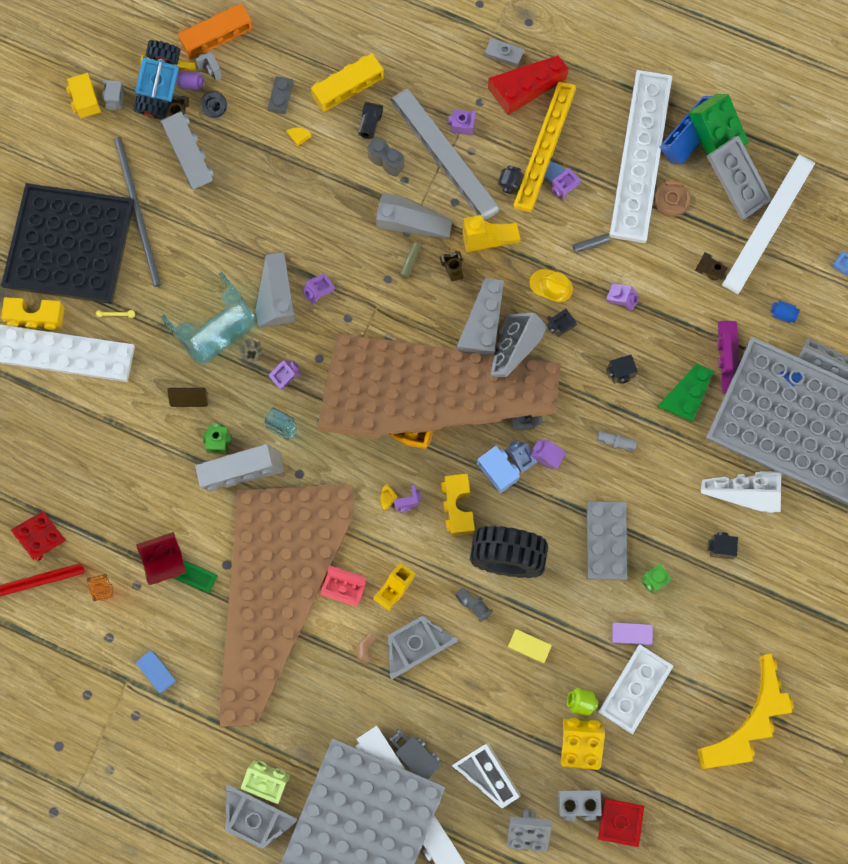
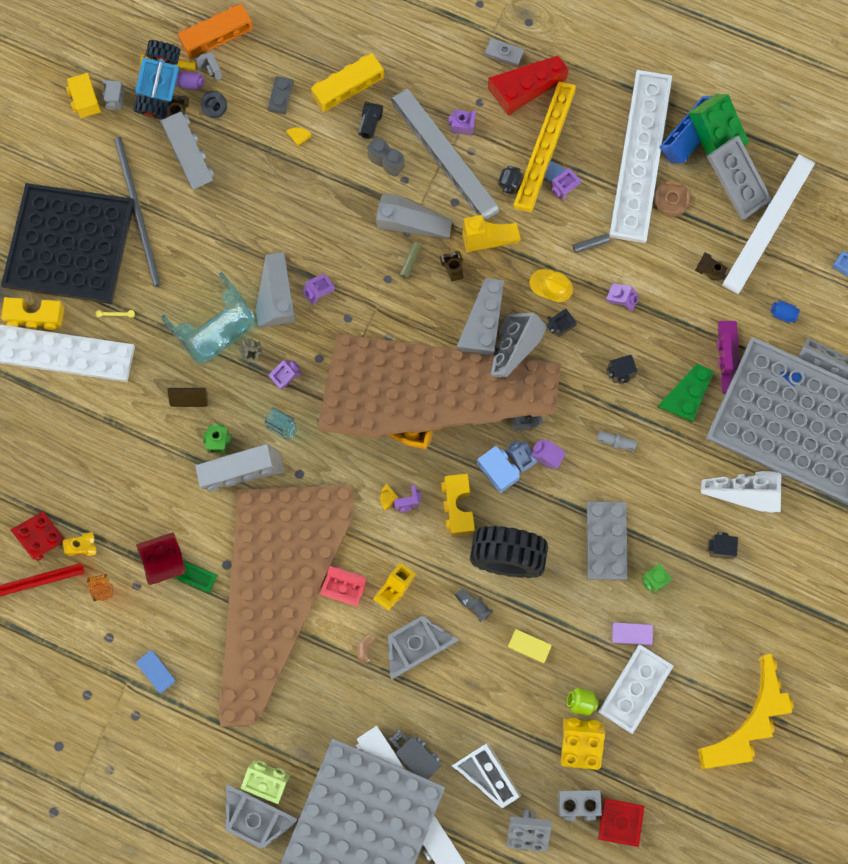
none -> yellow plate [63,532,96,556]

